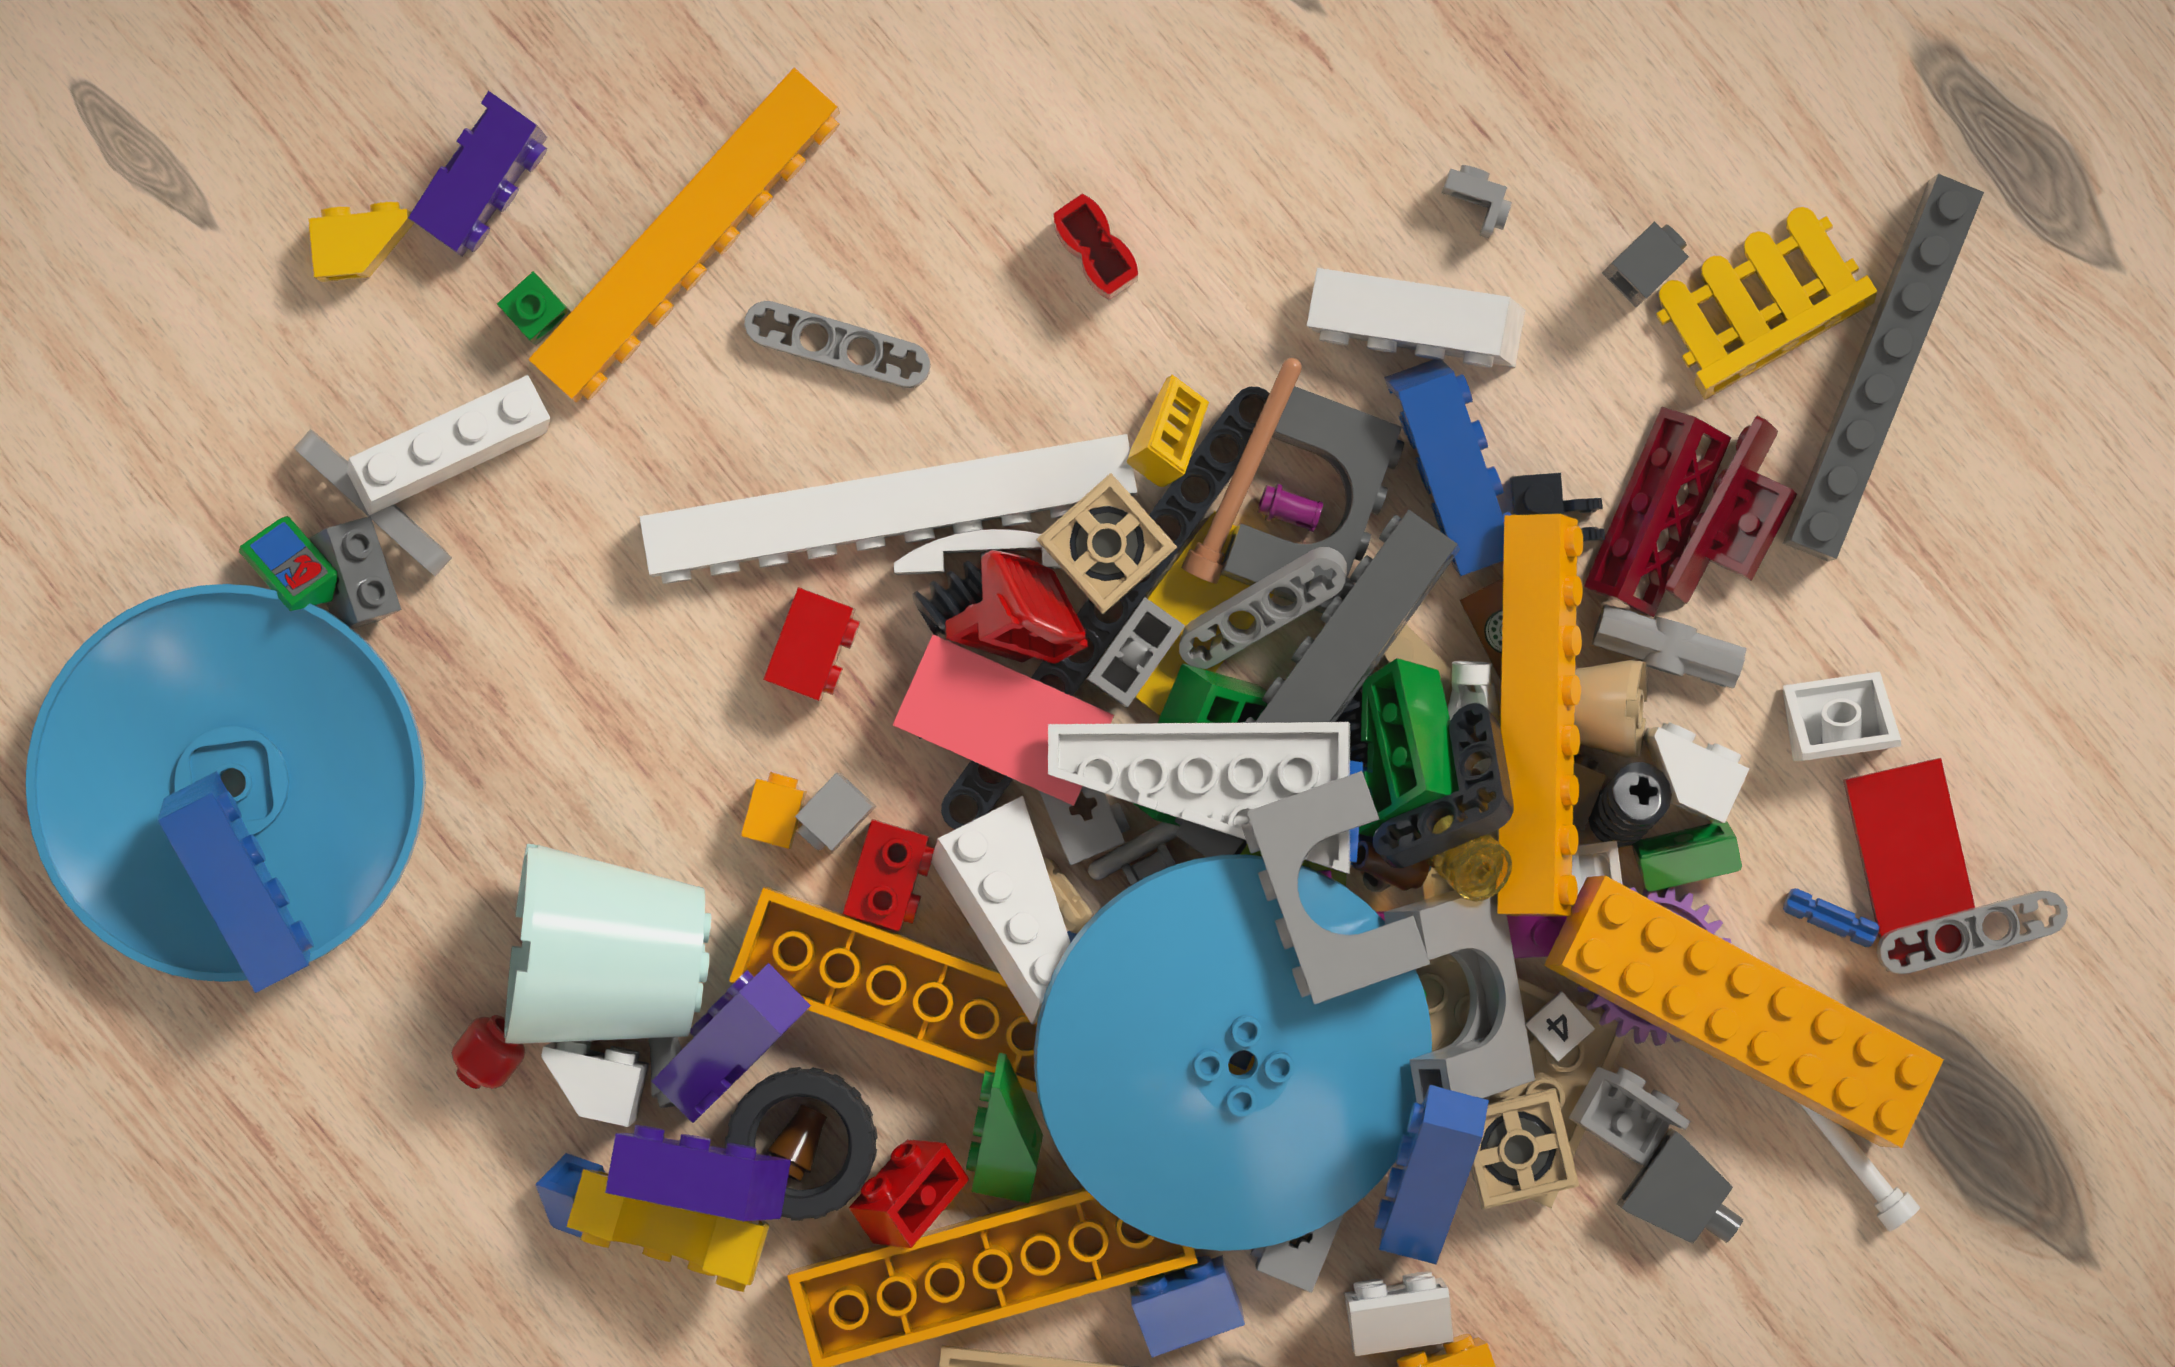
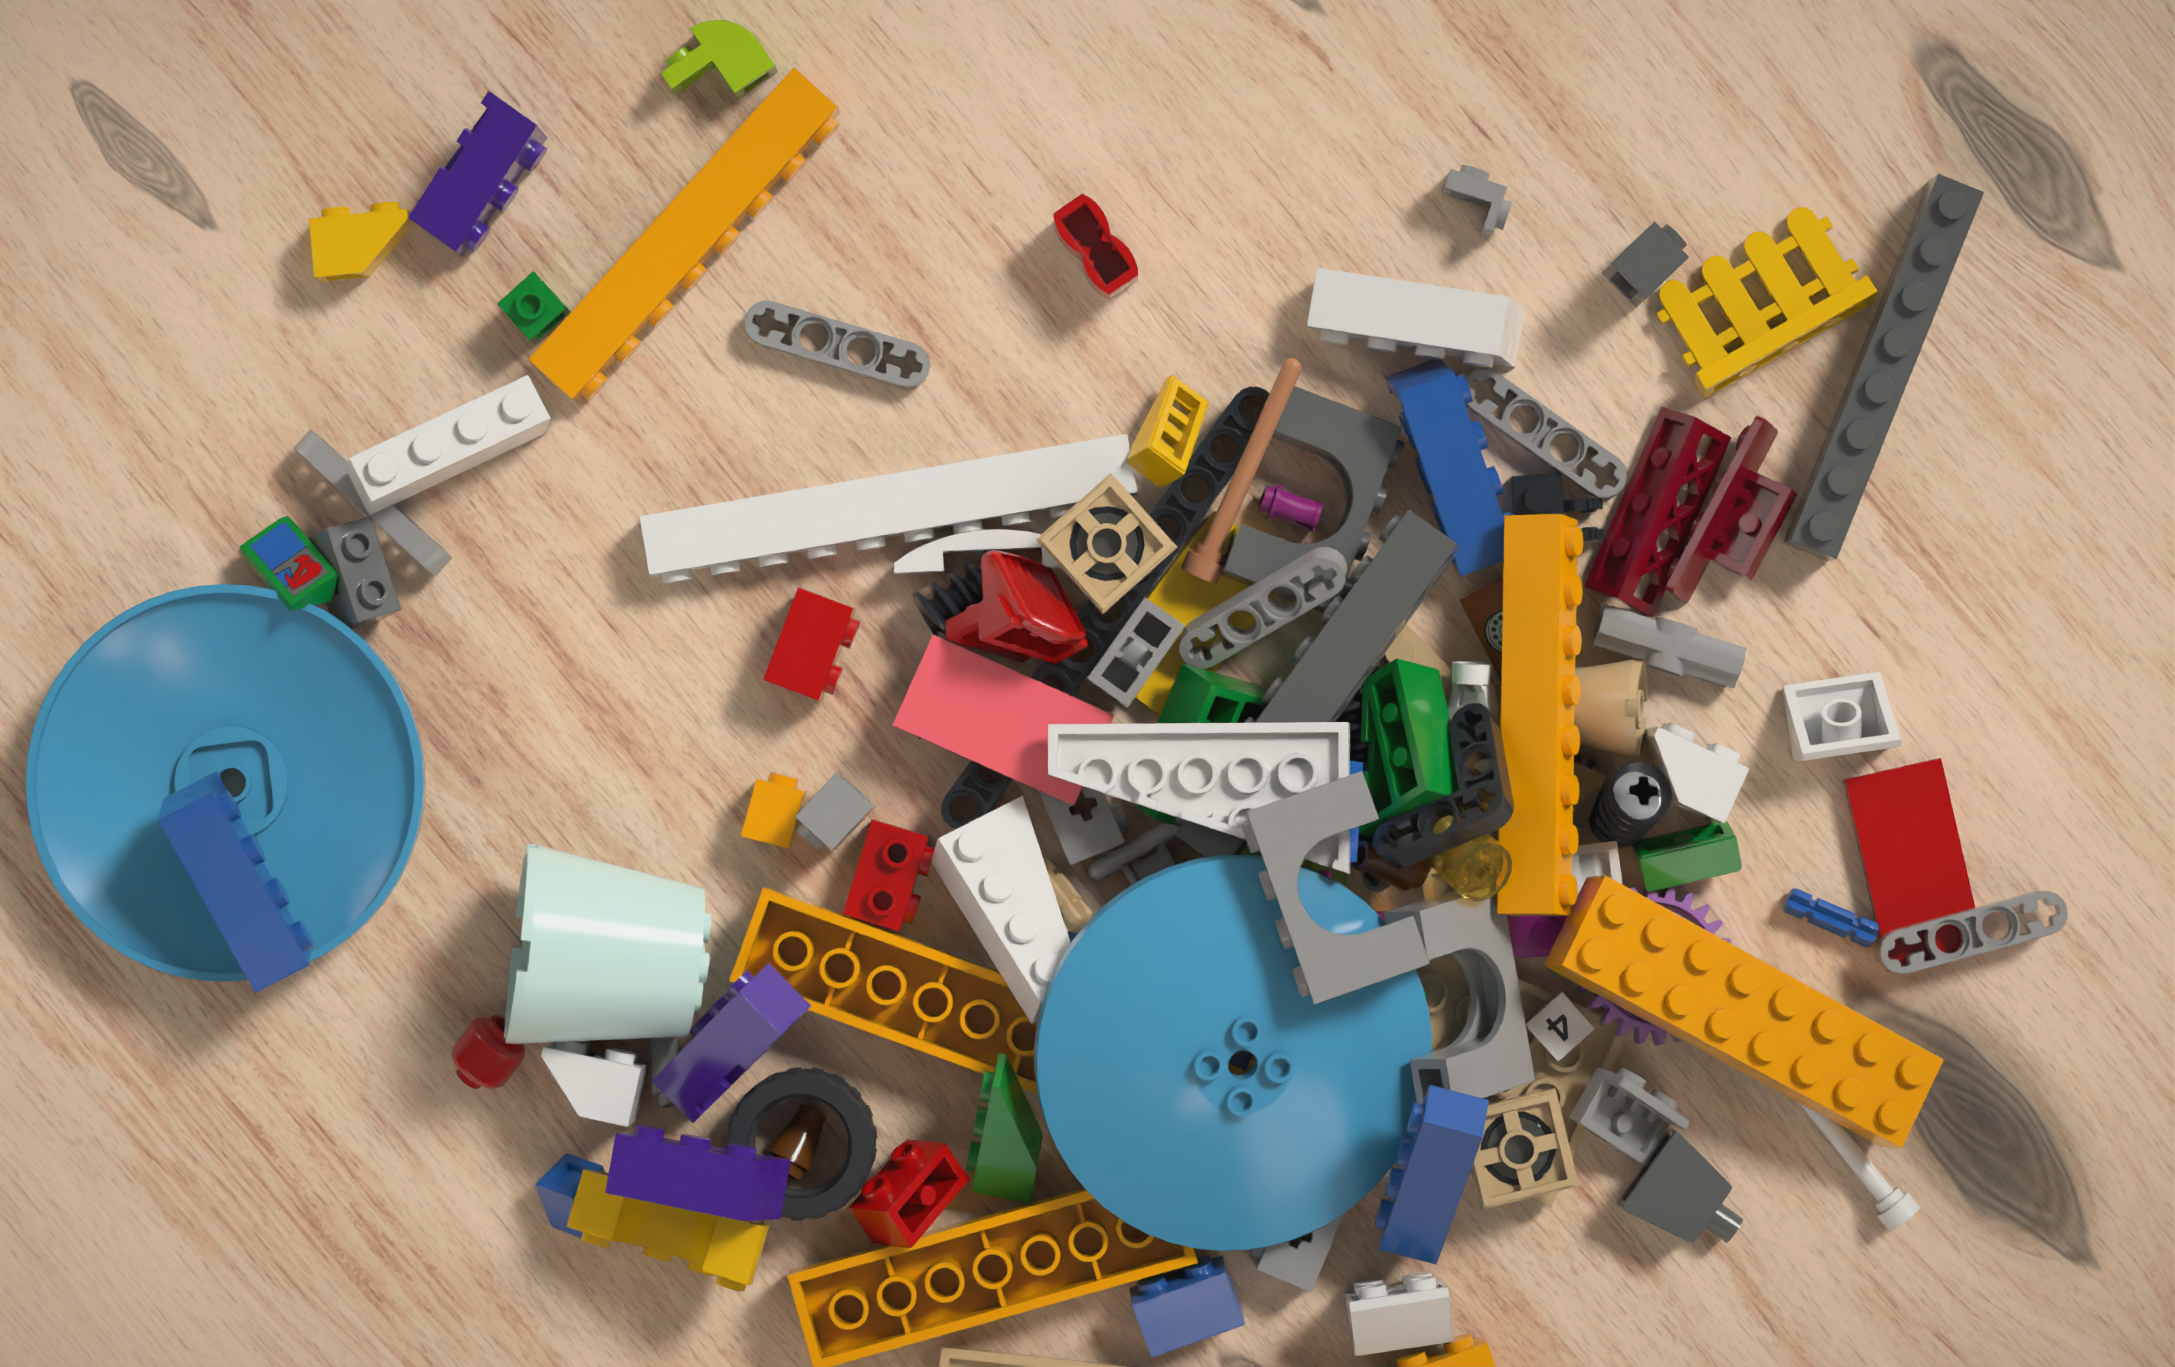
none -> lime brick [661,20,778,99]
none -> light grey beam [1465,369,1627,499]

